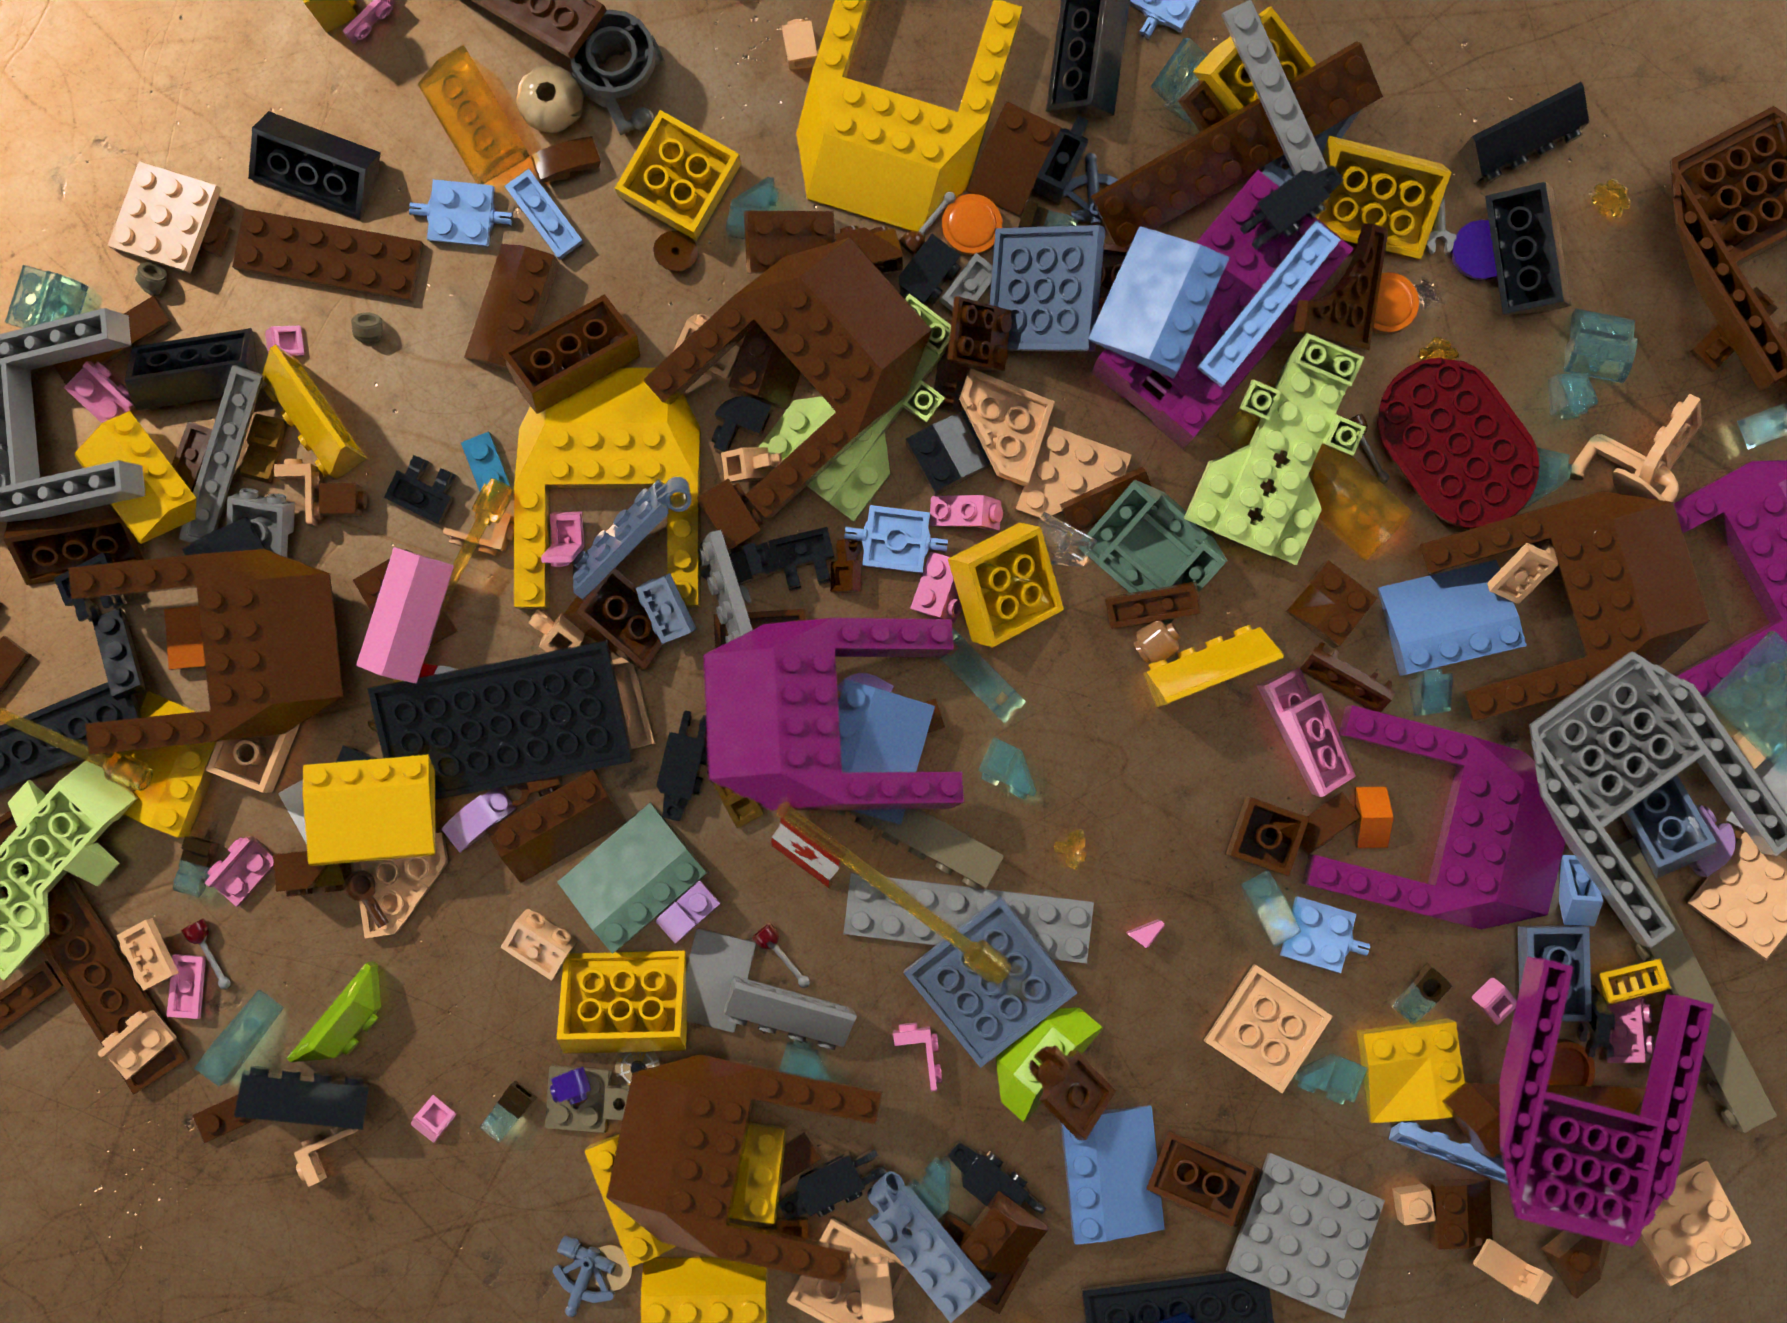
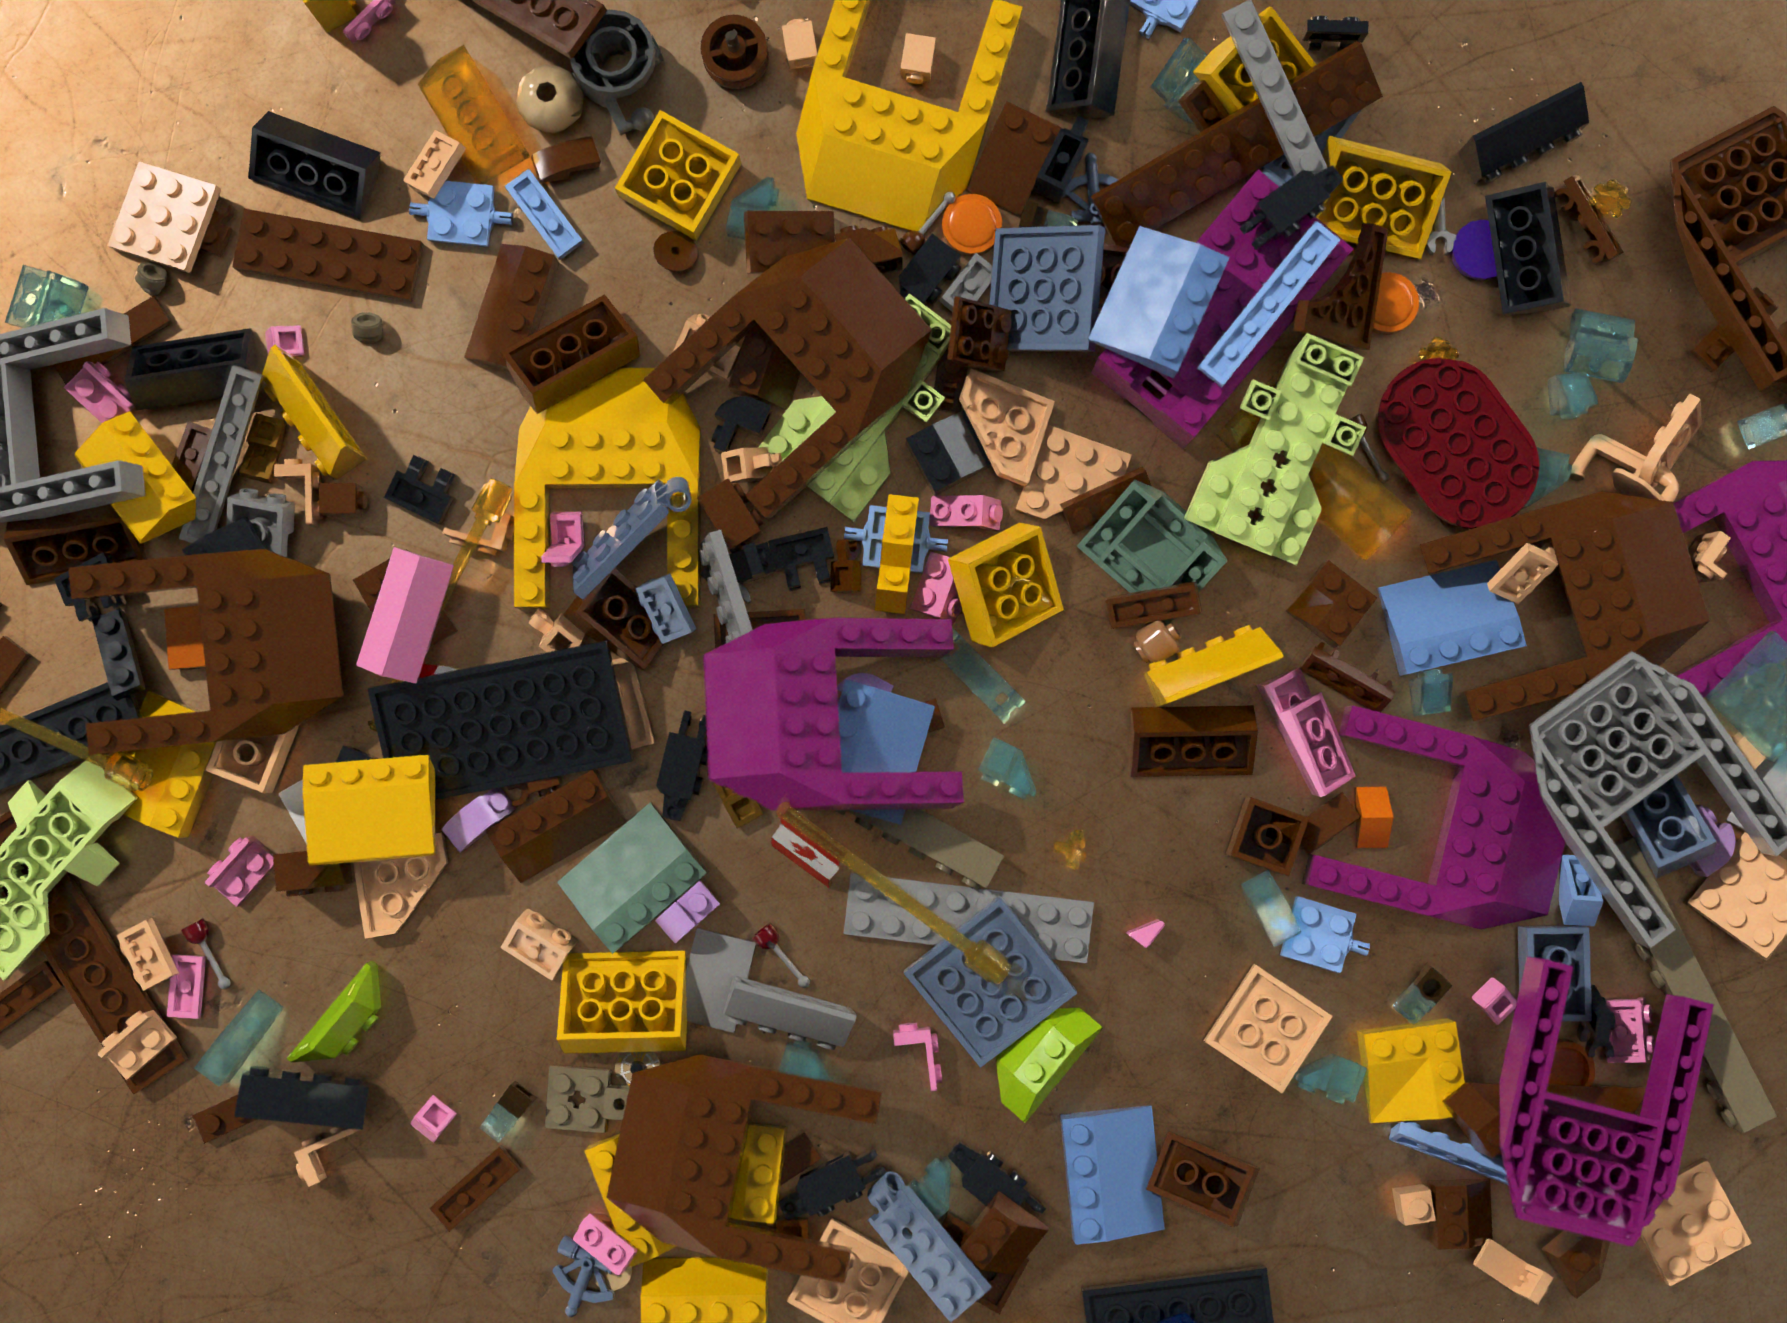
leg [173,836,220,898] -> none
reddish brown plate [344,870,389,928] -> none
dark azure plate [461,432,513,500] -> none
dark purple plate [550,1066,591,1105] -> none
light nougat bracket [856,1254,894,1323] -> none
reddish brown plate [1029,1046,1116,1140] -> none
clear slope [1036,512,1097,567] -> none
light grey plate [1226,1153,1385,1319] -> none
yellow slope [1597,958,1671,1006] -> none
none -> light nougat bracket [403,130,466,199]
none -> reddish brown plate [429,1145,521,1232]
none -> bright pink bracket [572,1213,637,1275]
none -> reddish brown wheel [700,15,769,89]
none -> yellow arch [875,494,919,614]
none -> light nougat brick [901,33,936,84]
none -> reddish brown slope [1130,705,1258,777]
none -> black plate [1302,16,1369,52]
none -> reddish brown plate [1554,175,1624,263]
none -> light nougat bracket [1688,531,1730,583]

